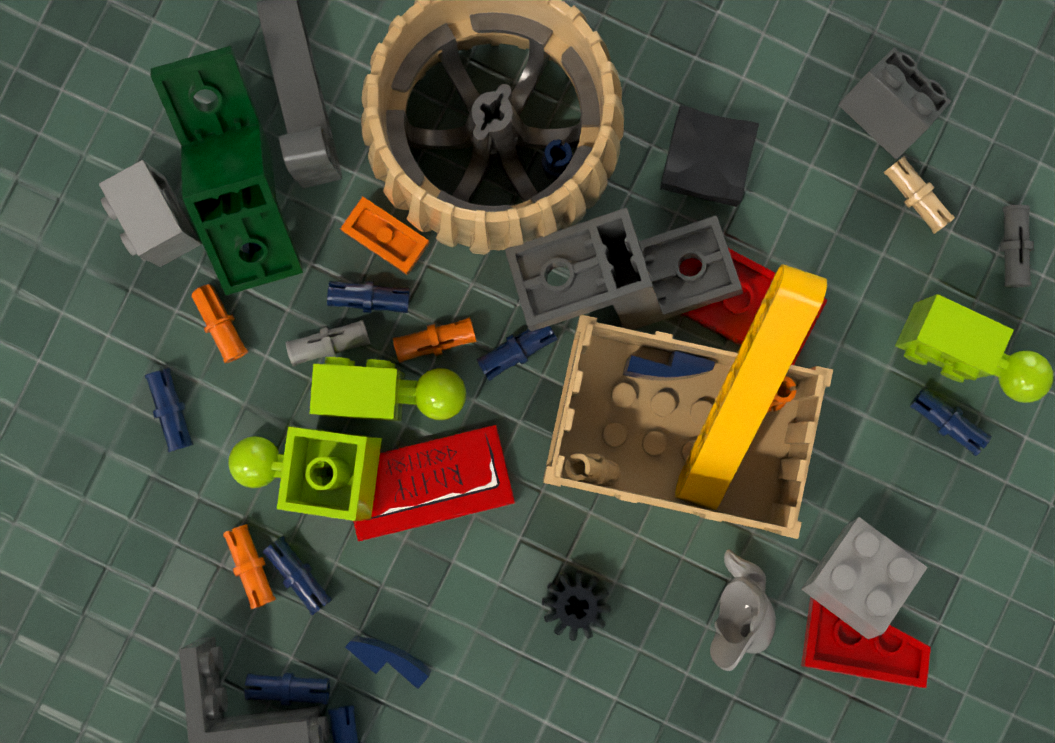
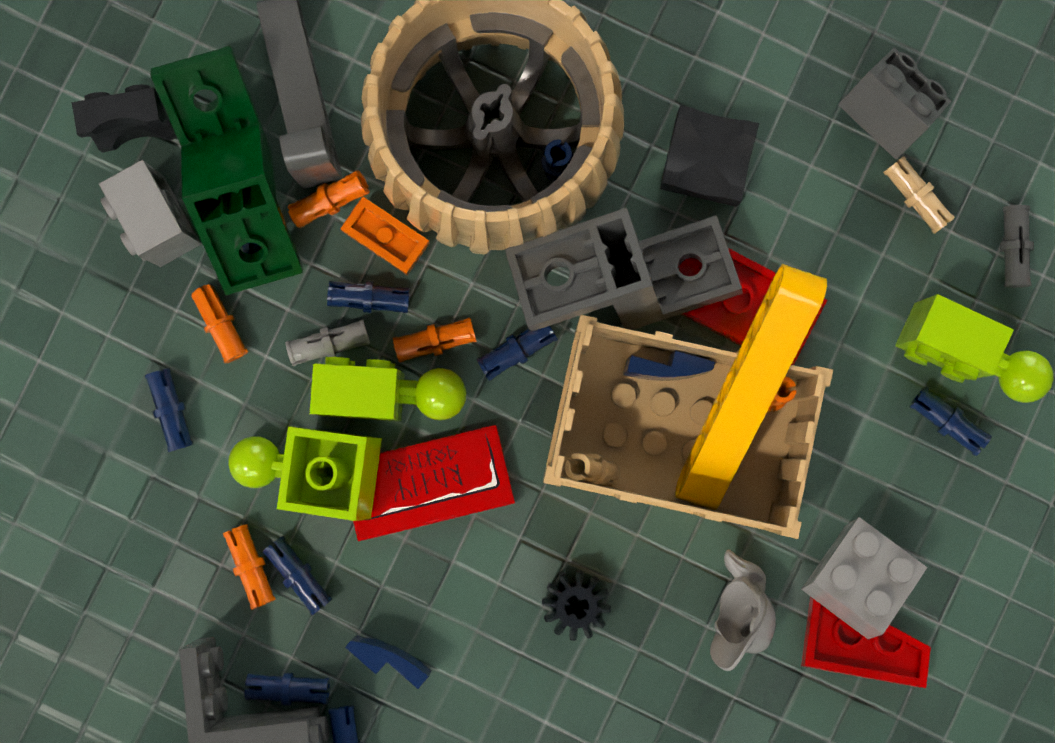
none -> black brick [71,84,178,153]
none -> orange pin [288,170,370,228]

